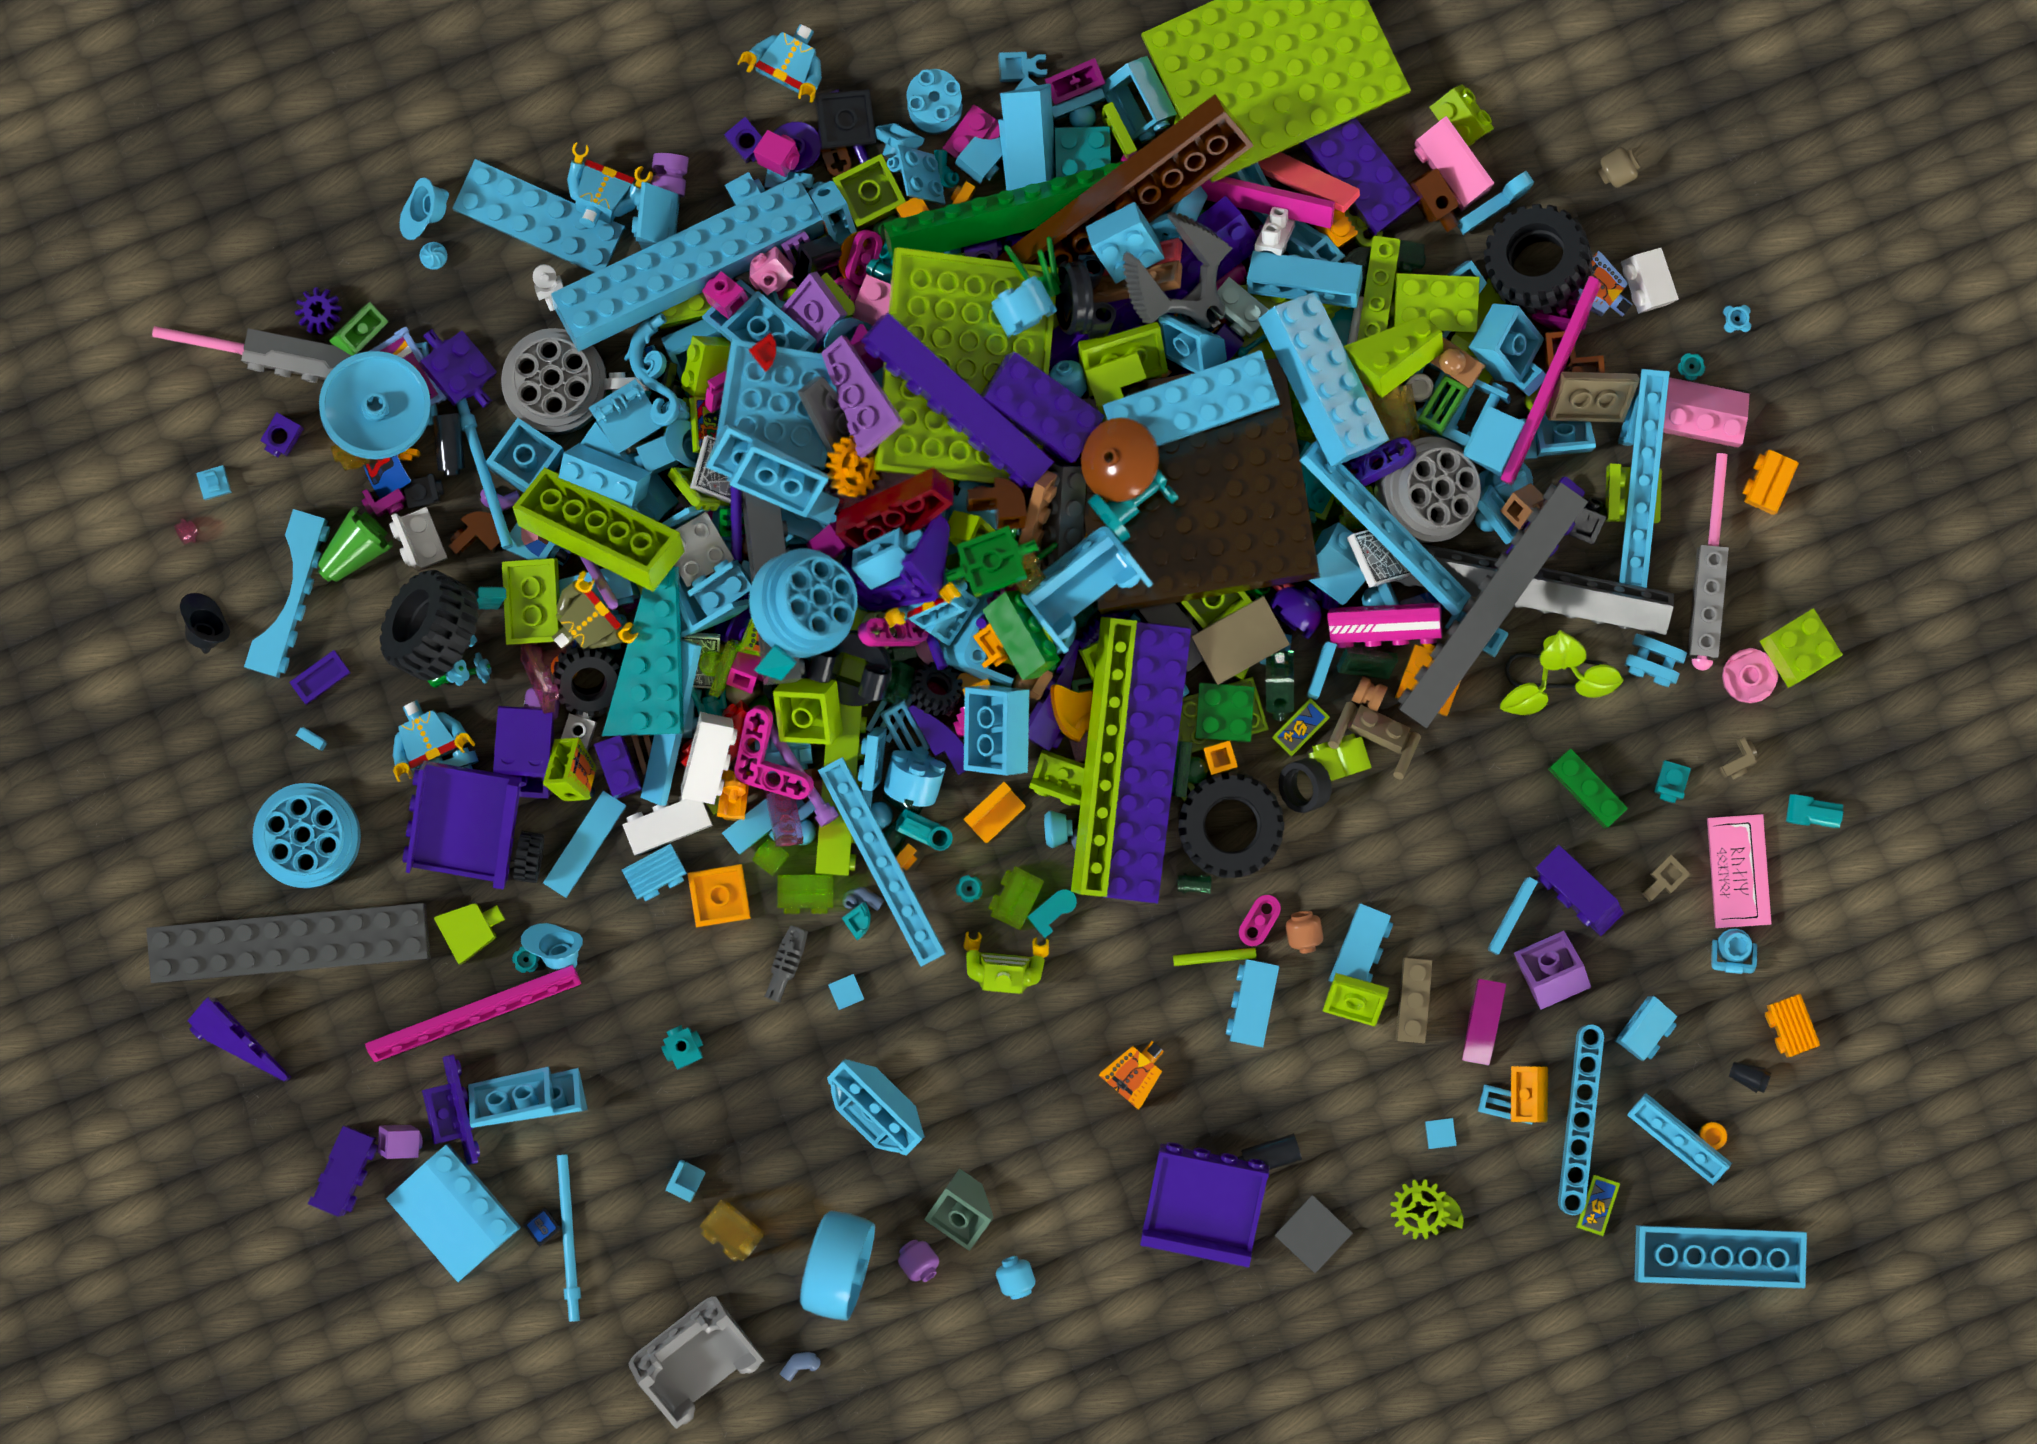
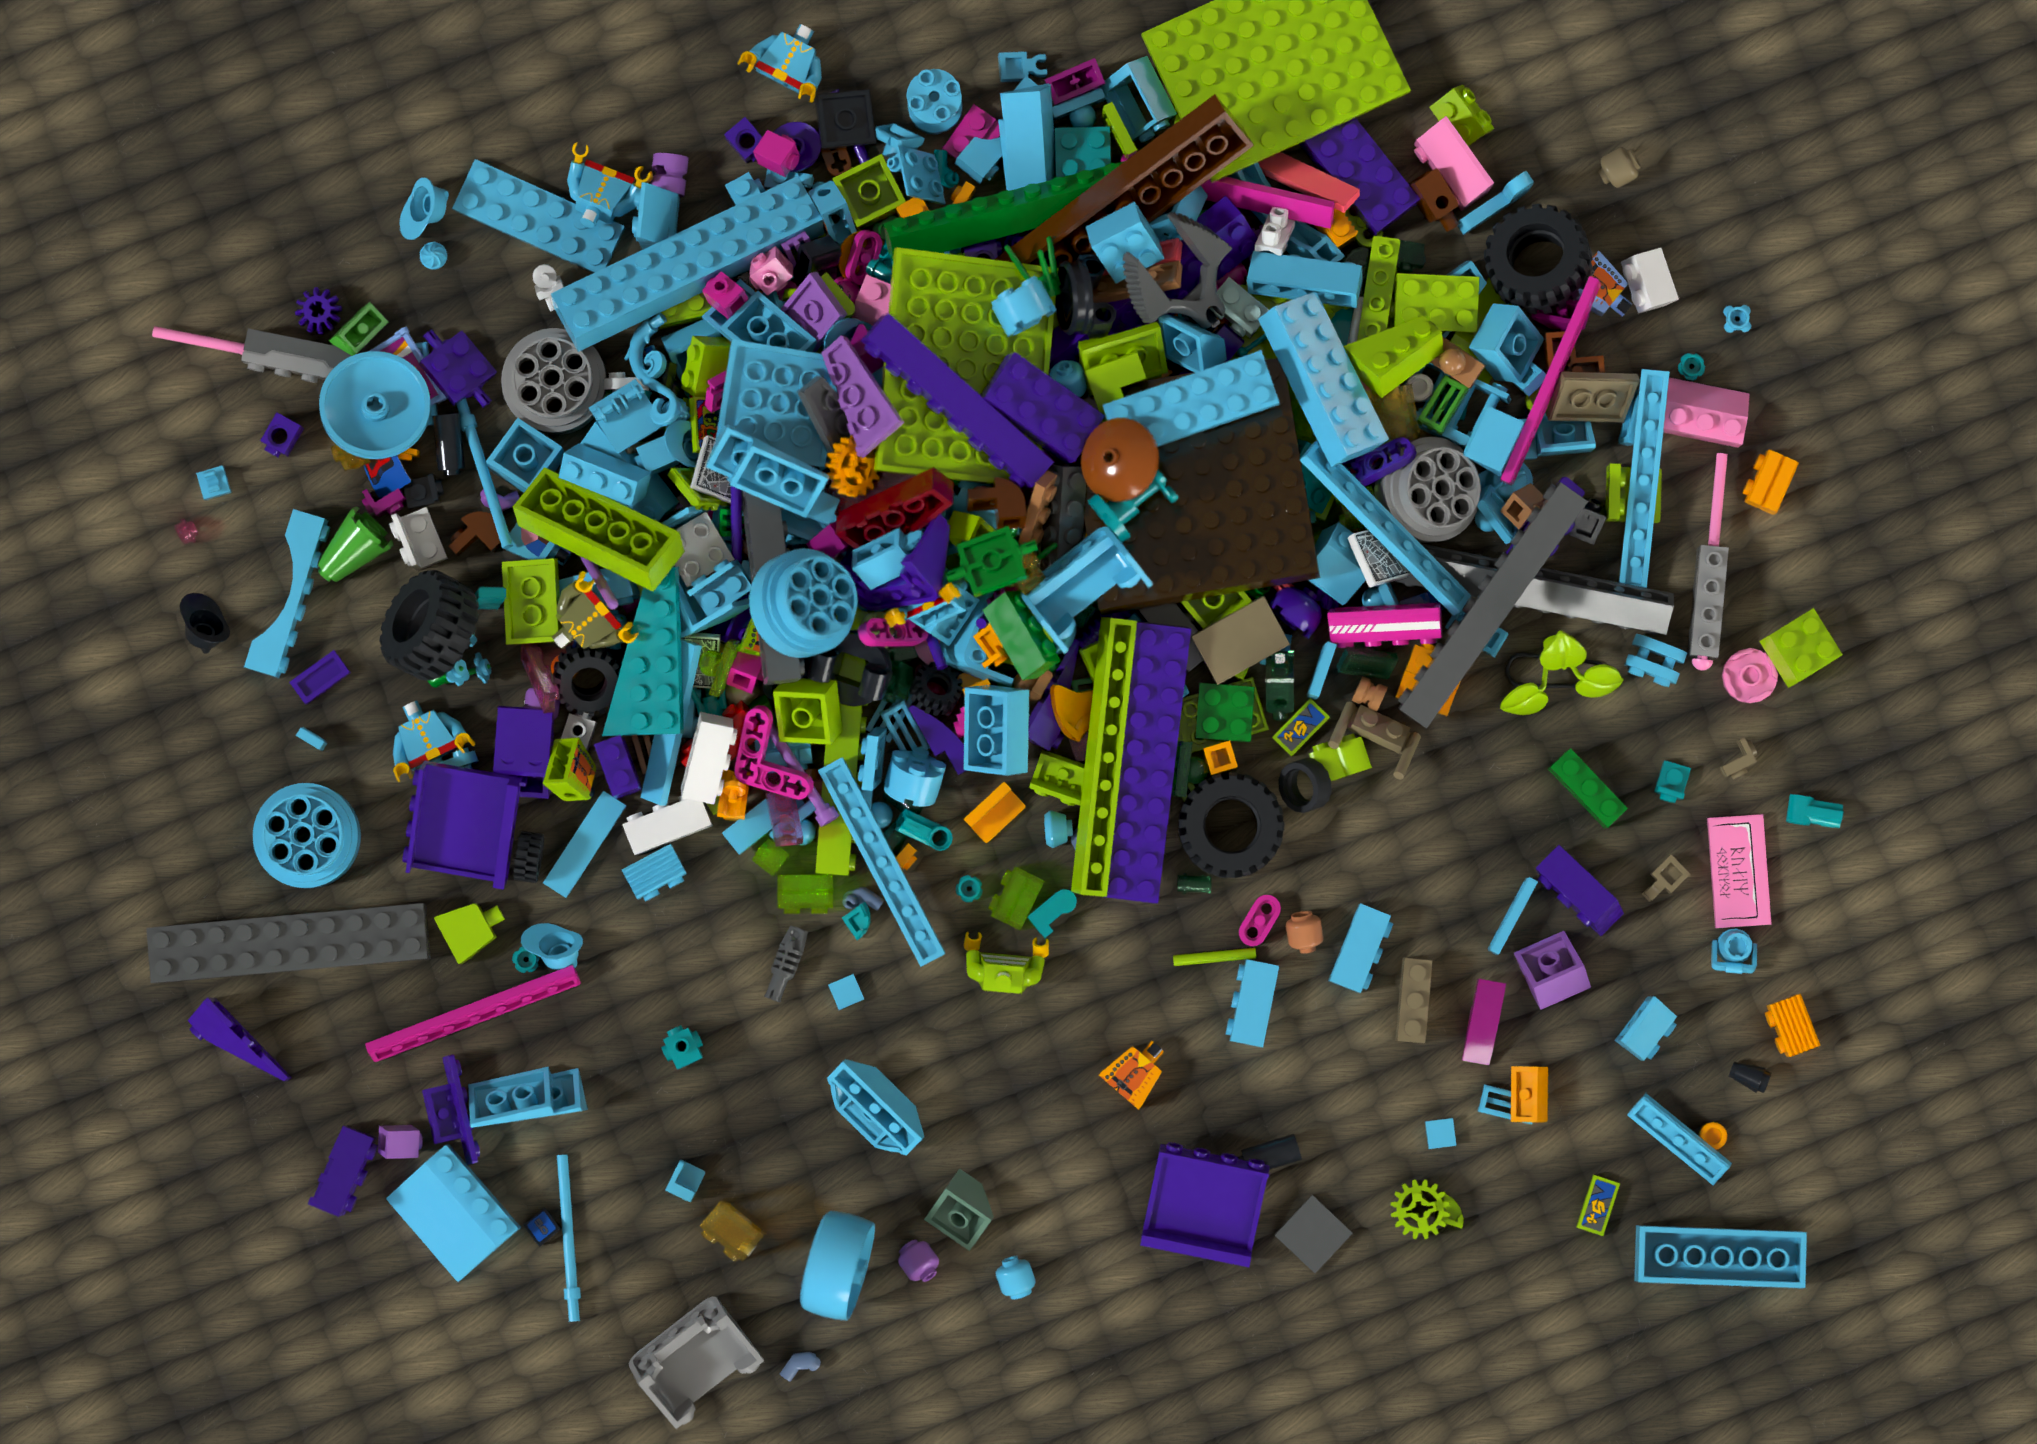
light orange tile [687,864,751,928] -> none
red tile [748,333,776,372] -> none
teal slope [755,644,797,681] -> none
lime tile [1323,973,1389,1027] -> none
medium azure beam [1558,1025,1604,1215] -> none

